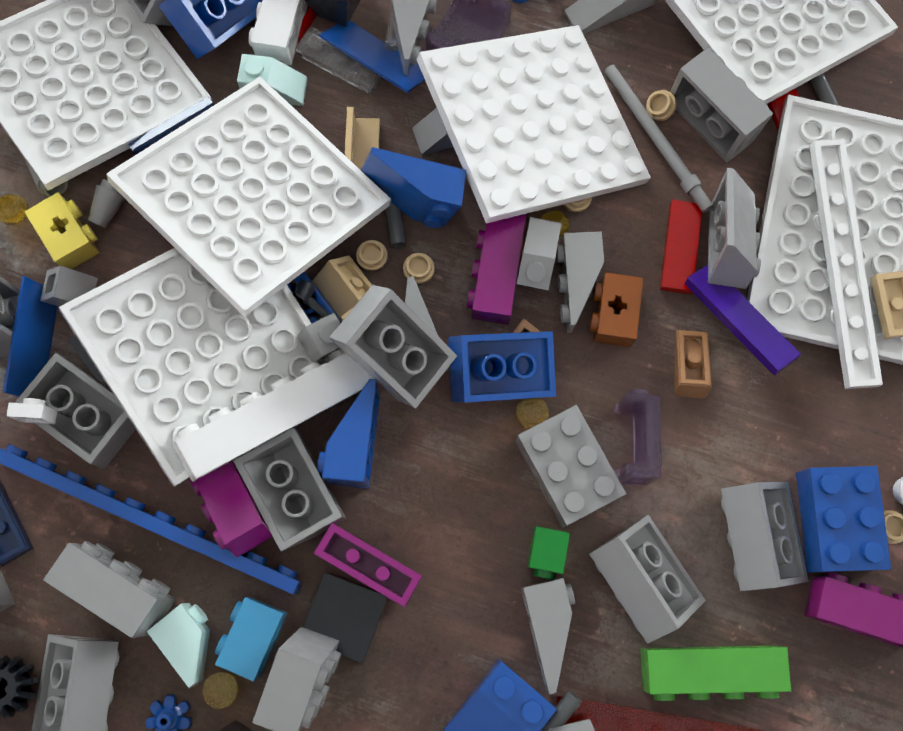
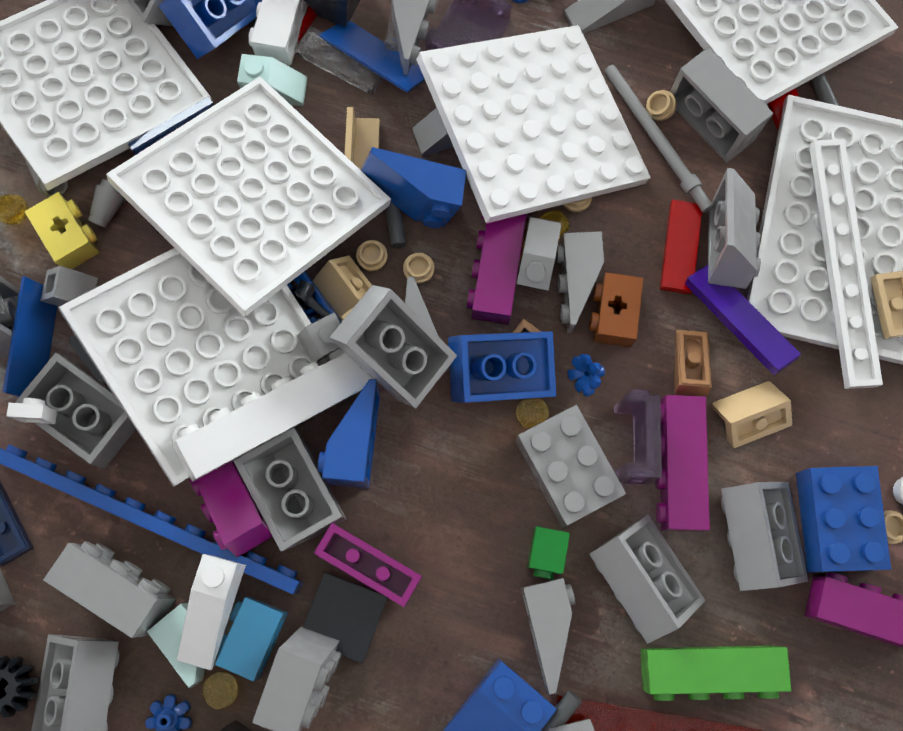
none -> white slope [177,554,246,670]
none -> blue plant [567,354,605,397]
none -> magenta brick [654,395,710,532]
none -> tan panel [712,381,792,448]

